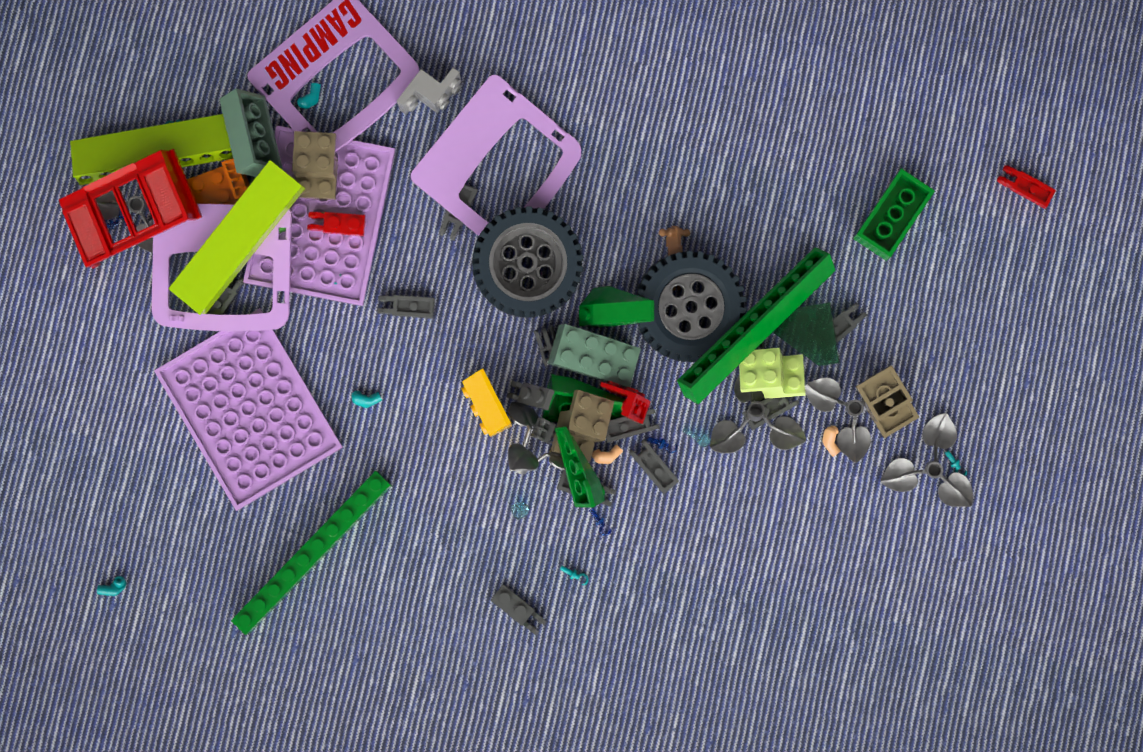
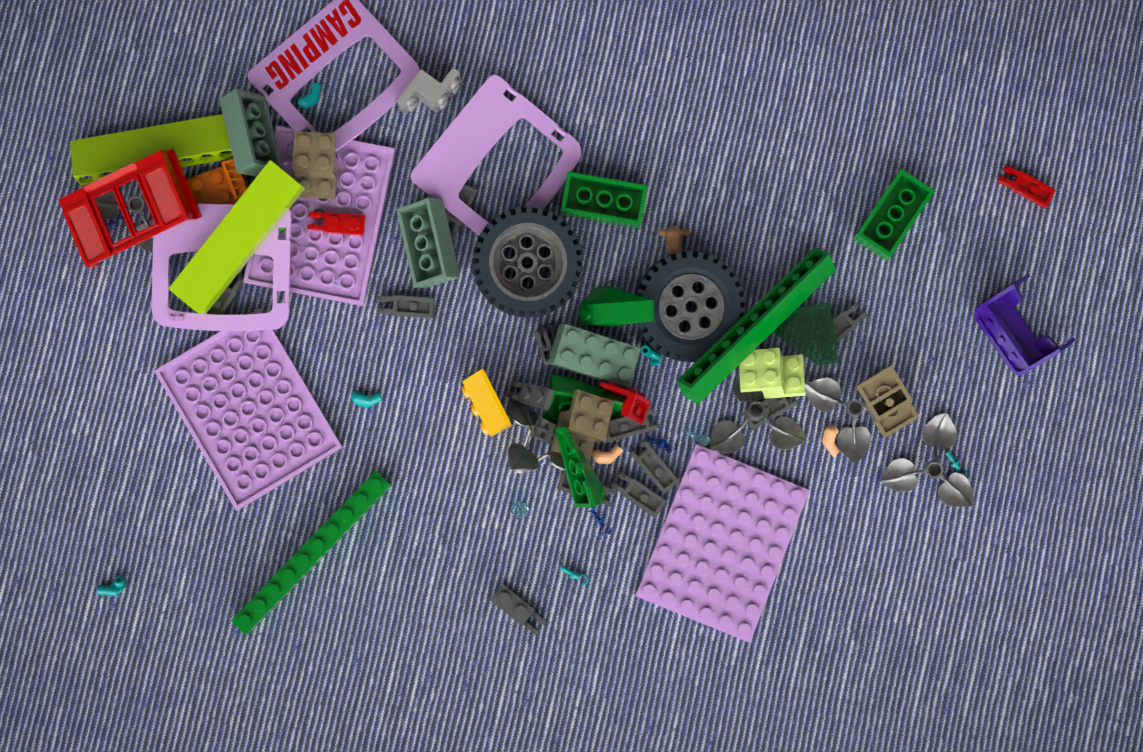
none -> sand green brick [396,198,460,288]
none -> green brick [561,172,648,229]
none -> dark grey hinge [609,471,667,518]
none -> lavender plate [635,444,810,643]
none -> teal arm [640,345,662,366]
none -> dark purple windscreen [974,273,1076,375]

